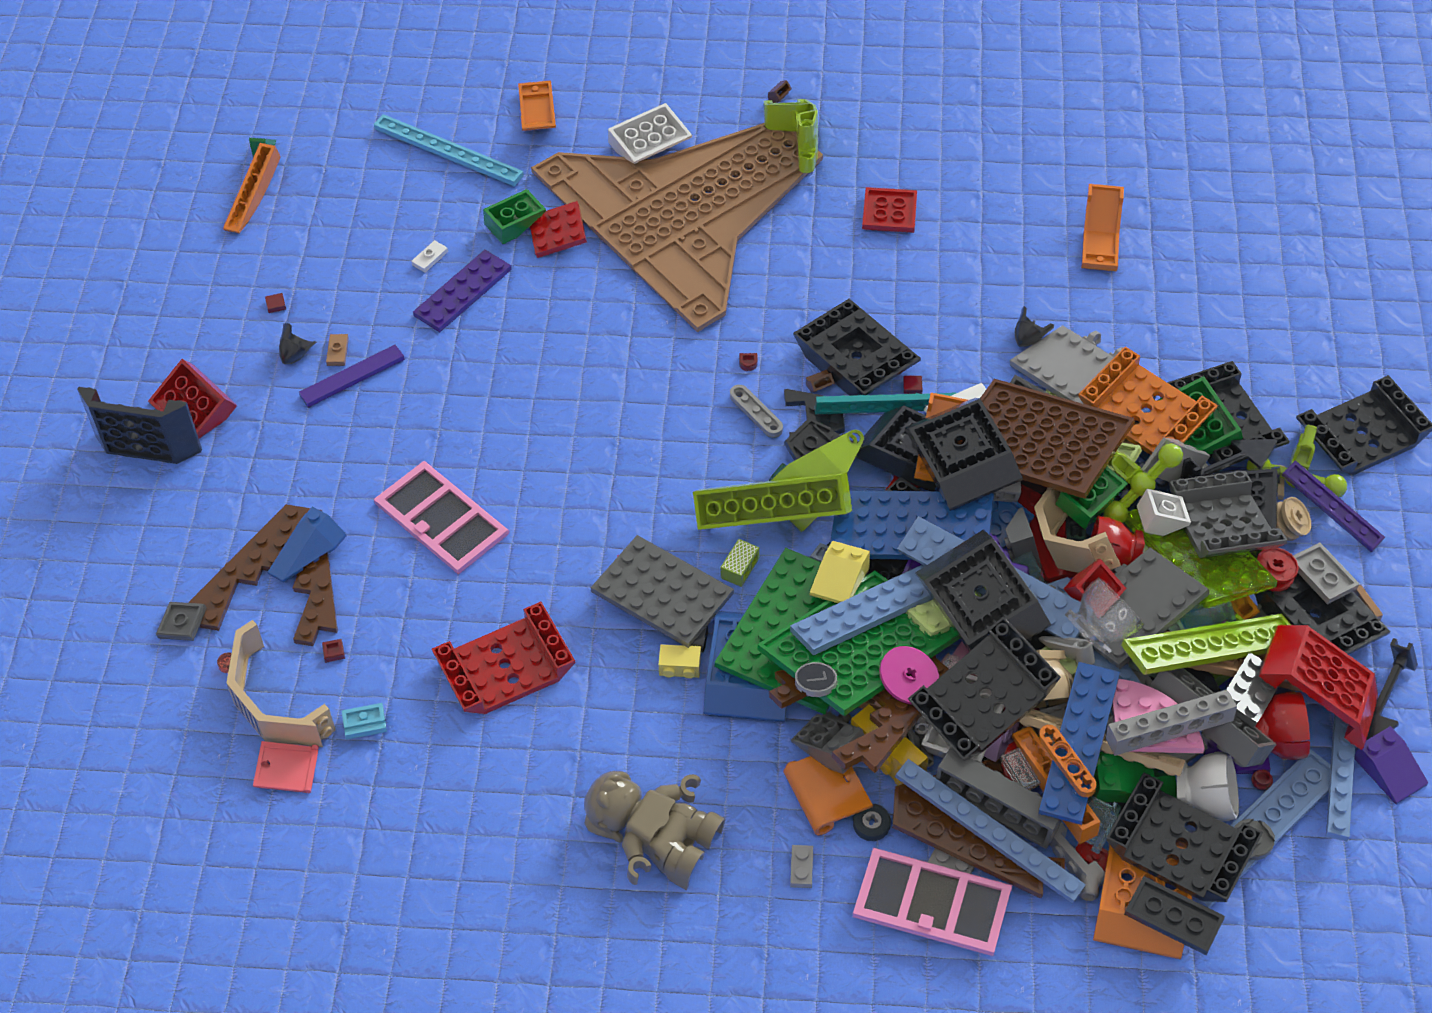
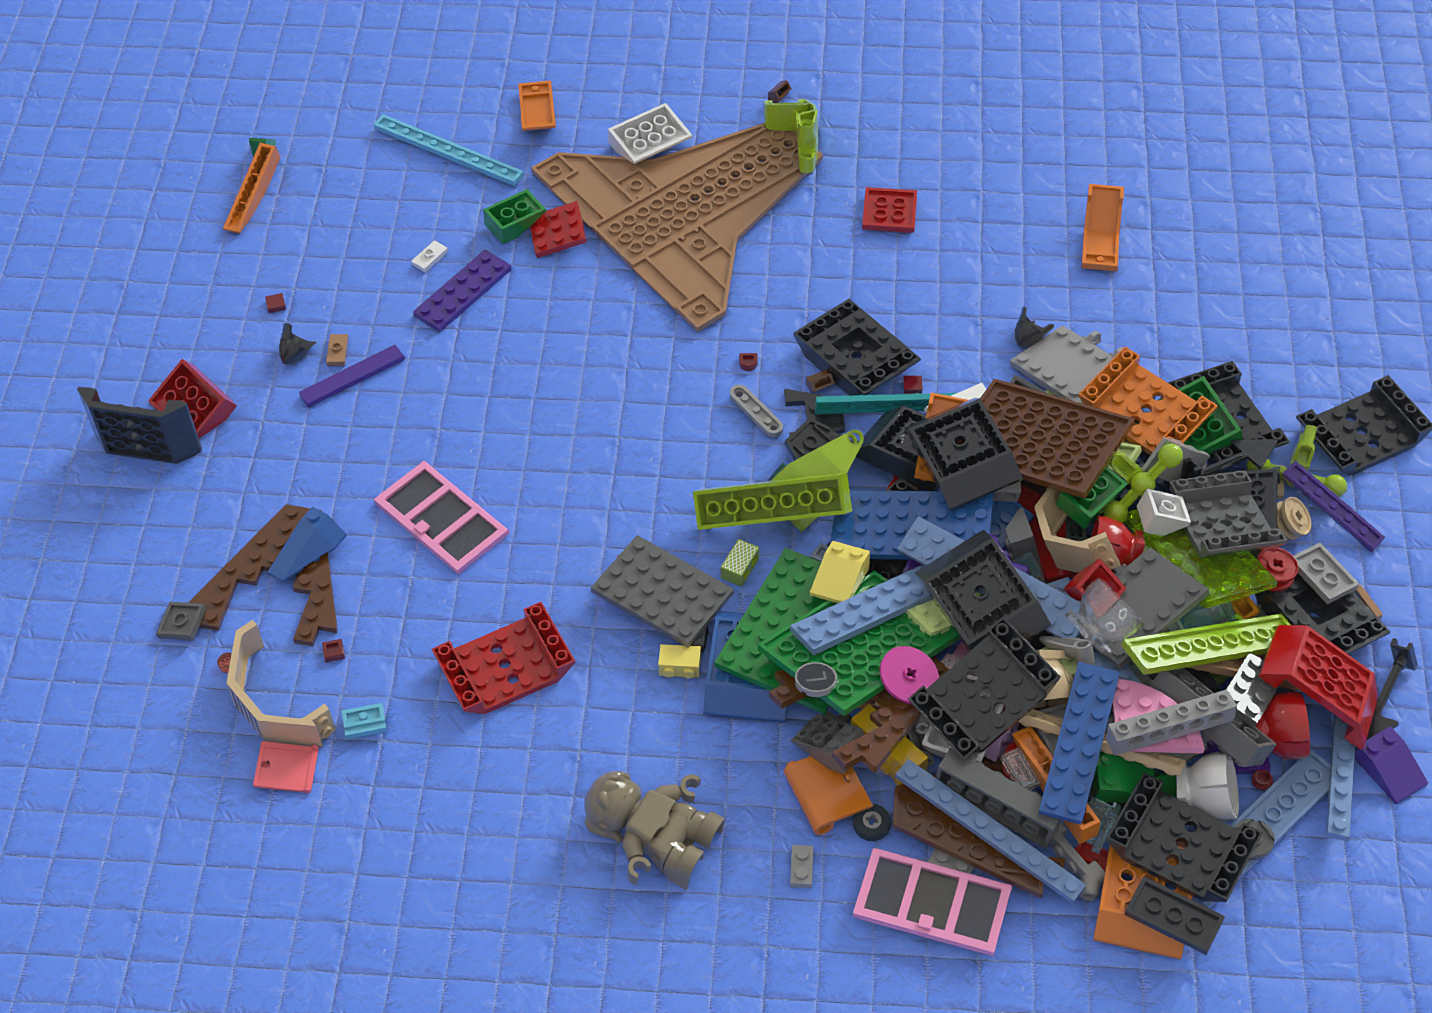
orange beam [1039,725,1096,797] -> none

